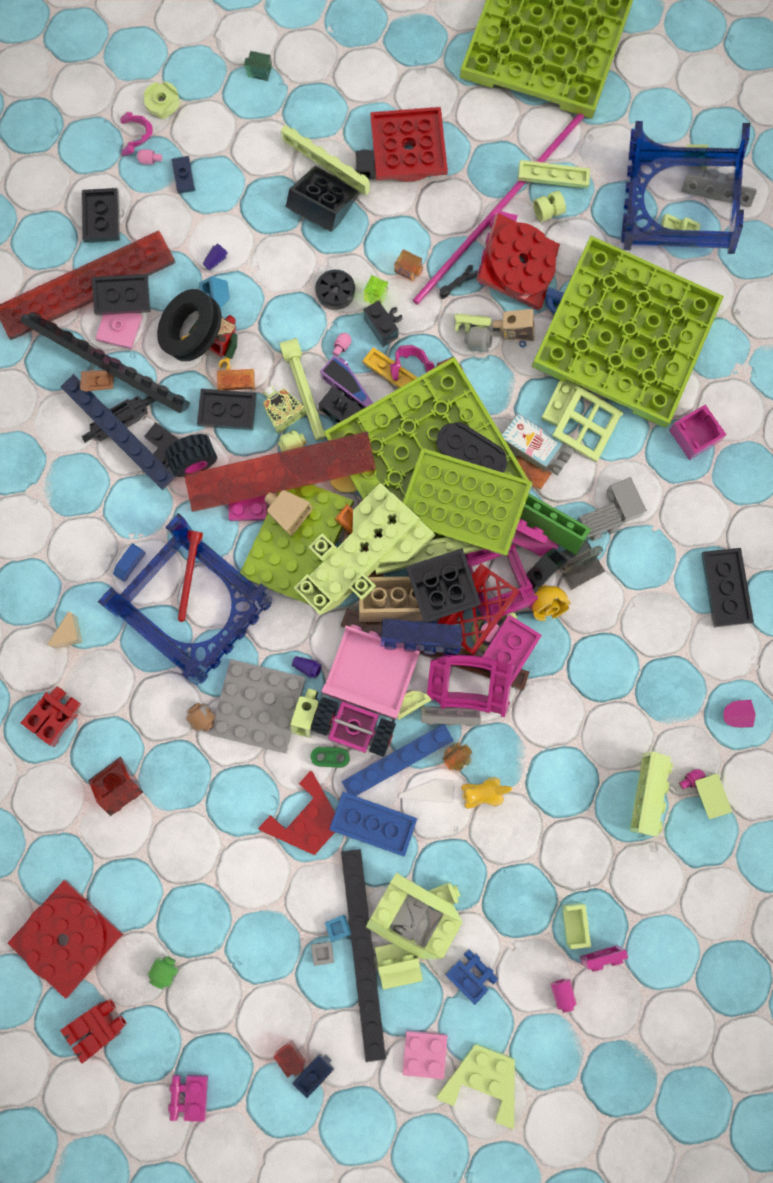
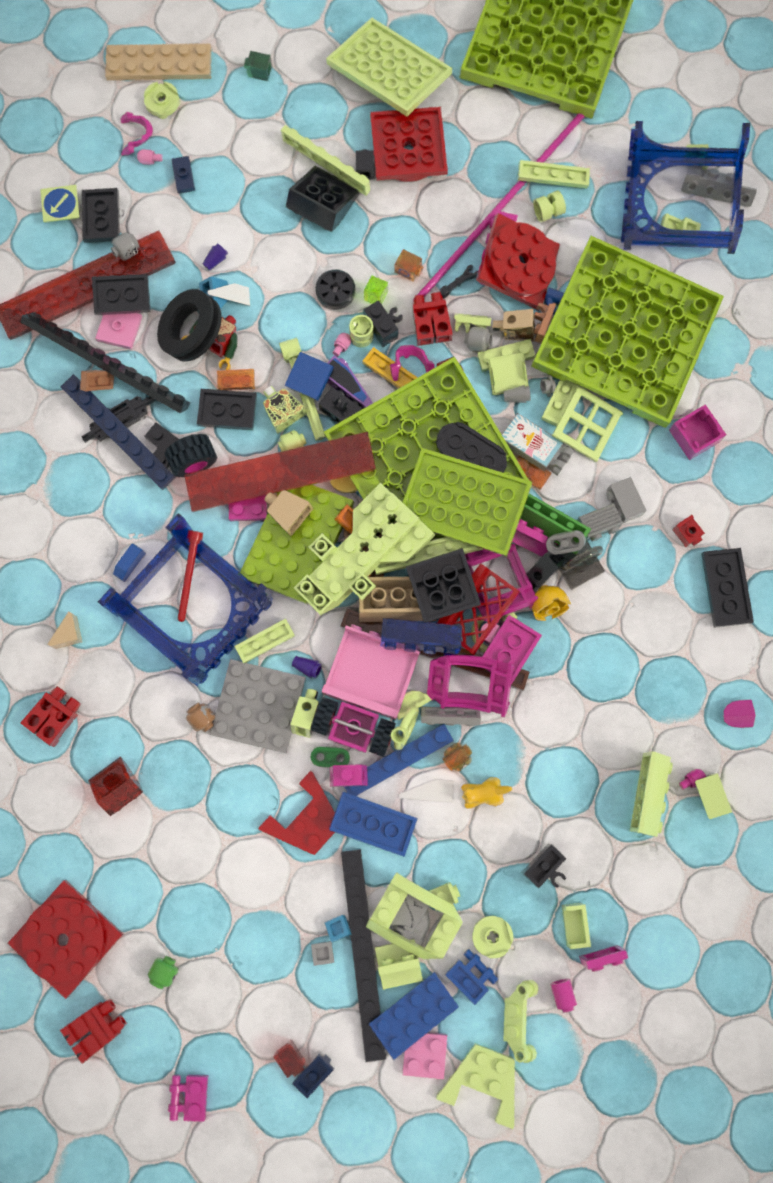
none -> piece [40,185,80,222]
none -> tan plate [105,43,211,80]
none -> light grey head [111,233,140,261]
none -> white sticker [208,283,250,306]
none -> yellowish green plate [234,618,295,663]
none -> blue tile [284,352,334,401]
none -> yellowish green plate [326,18,452,116]
none -> dark pink torso [329,765,368,787]
none -> yellowish green wheel [349,315,374,348]
none -> blue plate [369,972,459,1060]
none -> yellowish green piece [391,706,419,750]
none -> red hips [412,292,453,346]
none -> yellowish green plate [472,915,513,958]
none -> yellowish green plate [477,339,536,372]
none -> yellowish green piece [487,352,528,395]
none -> light grey cone [504,385,531,403]
none -> yellowish green plate [504,980,538,1063]
none -> black brick [521,843,567,888]
none -> nougat plate [534,303,556,344]
none -> light grey plate [540,375,556,397]
none -> light grey plate [546,530,586,555]
none -> red brick [672,514,705,547]

